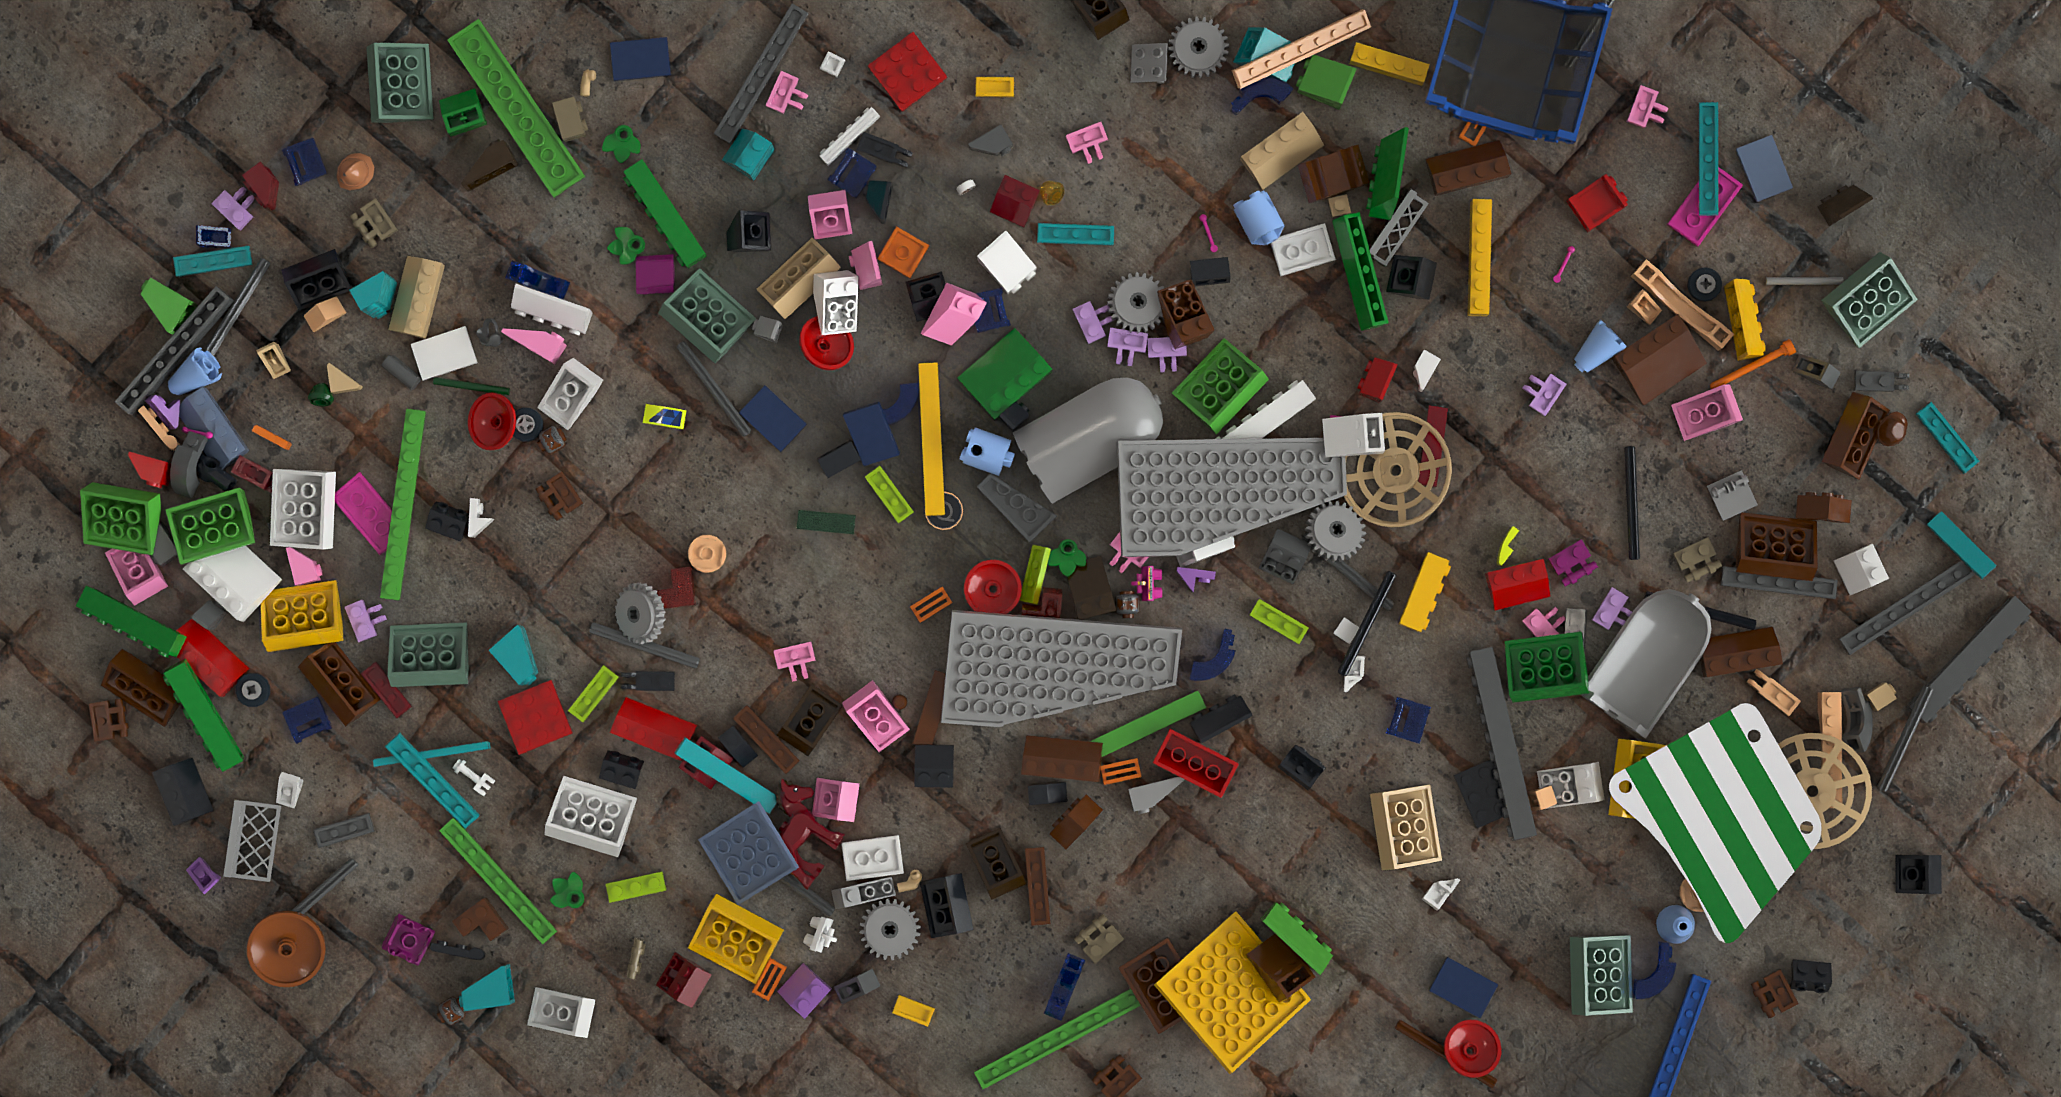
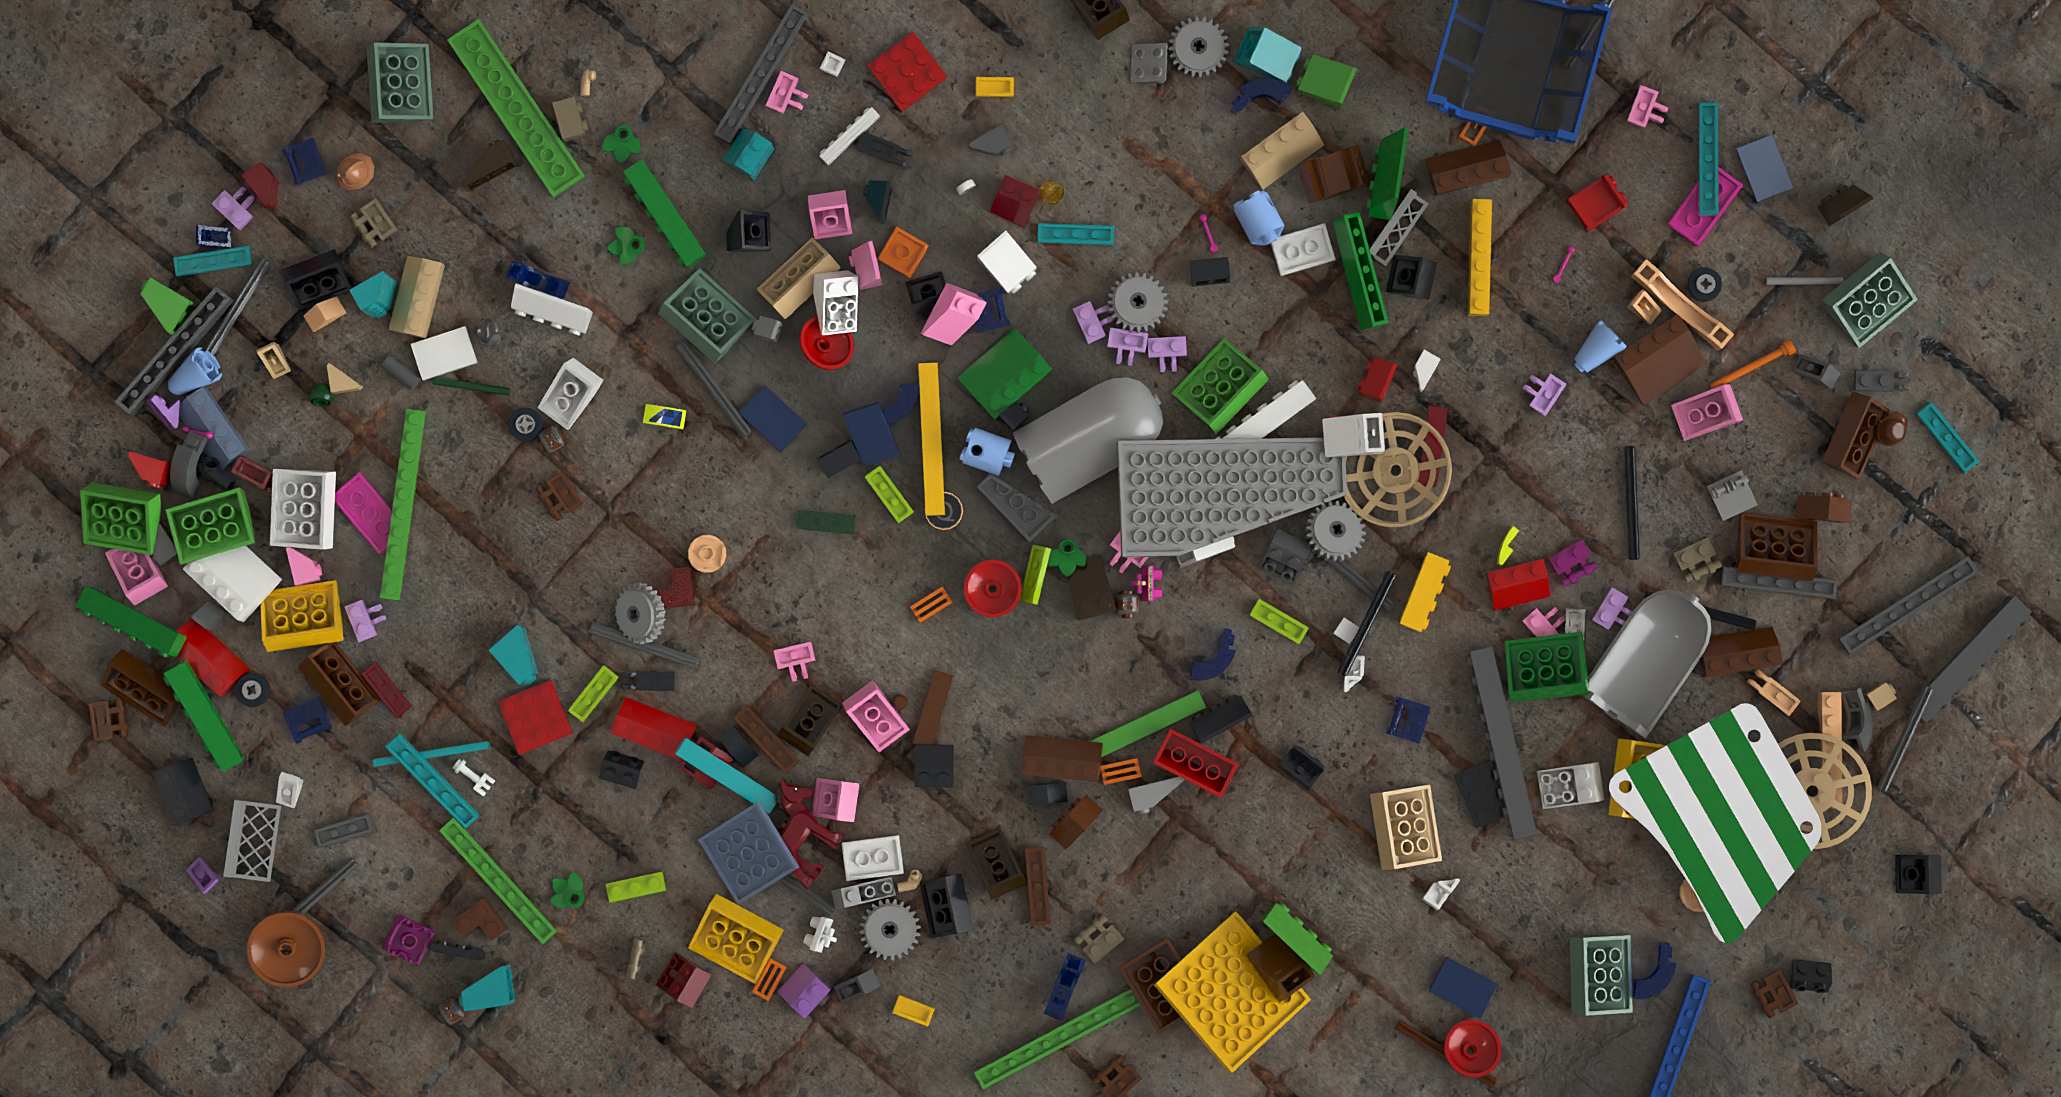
light nougat hinge [138,405,180,451] -> none
orange tile [252,425,292,450] -> none
sand green slope [387,623,469,687] -> none
black bracket [425,501,469,542] -> none
green slope [439,88,487,137] -> none
red dish [468,393,516,450] -> none
white slope [468,498,494,538] -> none
bright pink slope [501,328,567,365] -> none
white slope [527,987,595,1038] -> none
white slope [545,776,637,857] -> none
dark blue tile [610,37,671,81] -> none
magenta slope [636,254,675,295] -> none
clear blue plate [827,148,877,199] -> none
light grey wing [941,610,1182,727] -> none
clear red brick [1021,587,1062,618] -> none
bright pink hinge [1066,122,1108,164] -> none
reddish brown slope [1157,279,1215,350] -> none
medium lavender slope [1176,567,1216,593] -> none
light nougat tile [1232,9,1371,89] -> none
tan plate [1328,194,1351,218] -> none
yellow brick [1349,42,1430,86] -> none
light nougat slope [1527,785,1557,811] -> none
light blue cone [1656,905,1695,944] -> none
yellow slope [1724,279,1765,361] -> none
white slope [1834,544,1889,596] -> none
teal tile [1927,511,1997,579] -> none

